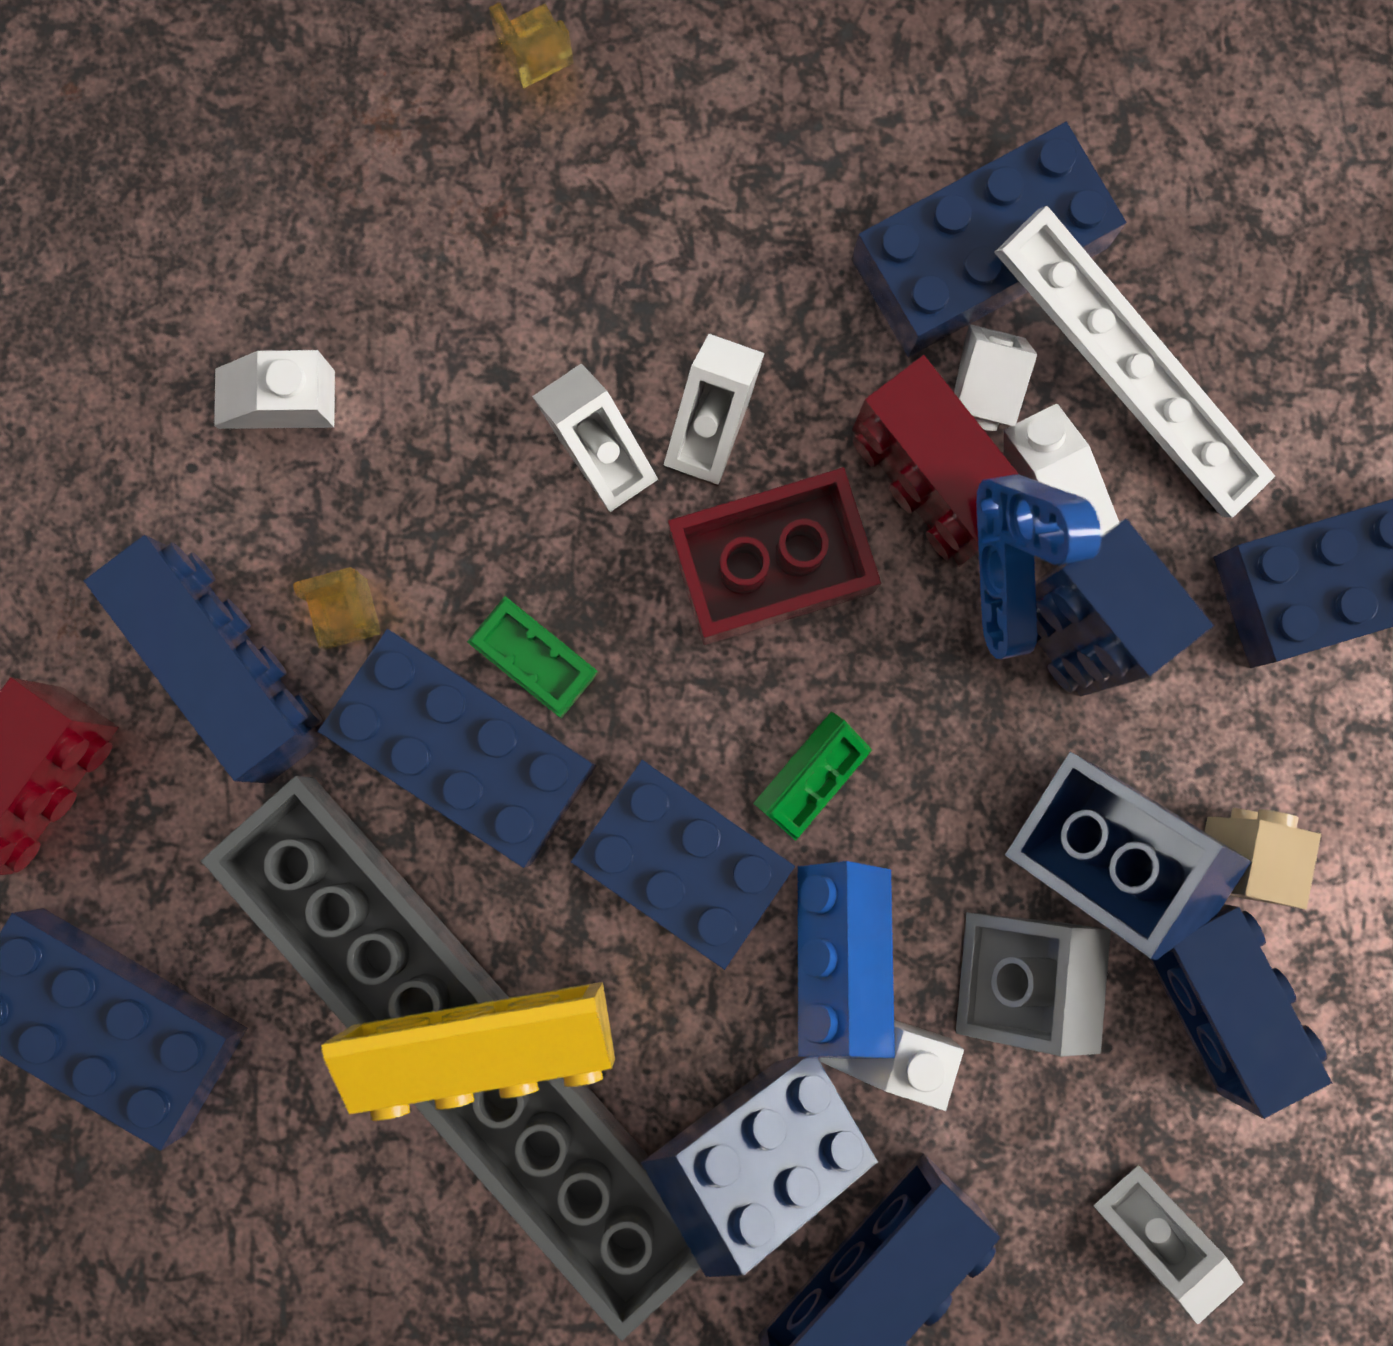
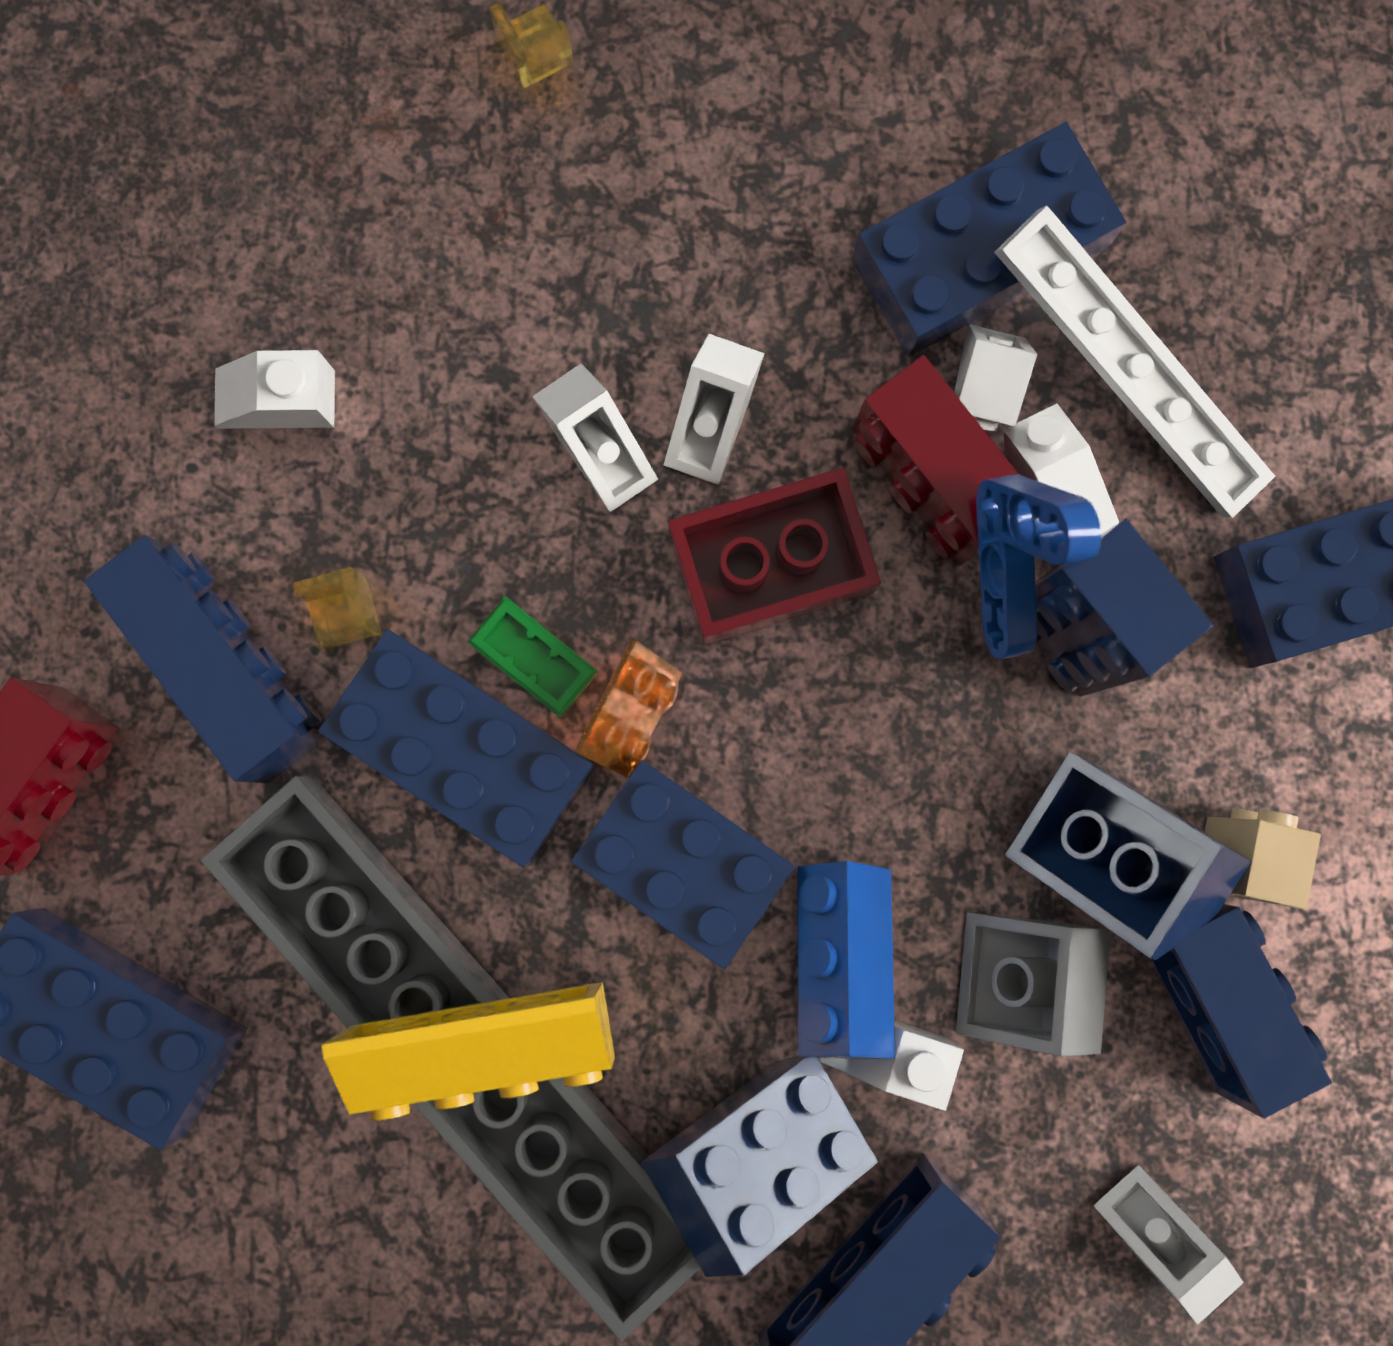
green plate [753,711,872,841] -> none
none -> clear orange hinge [574,639,682,779]

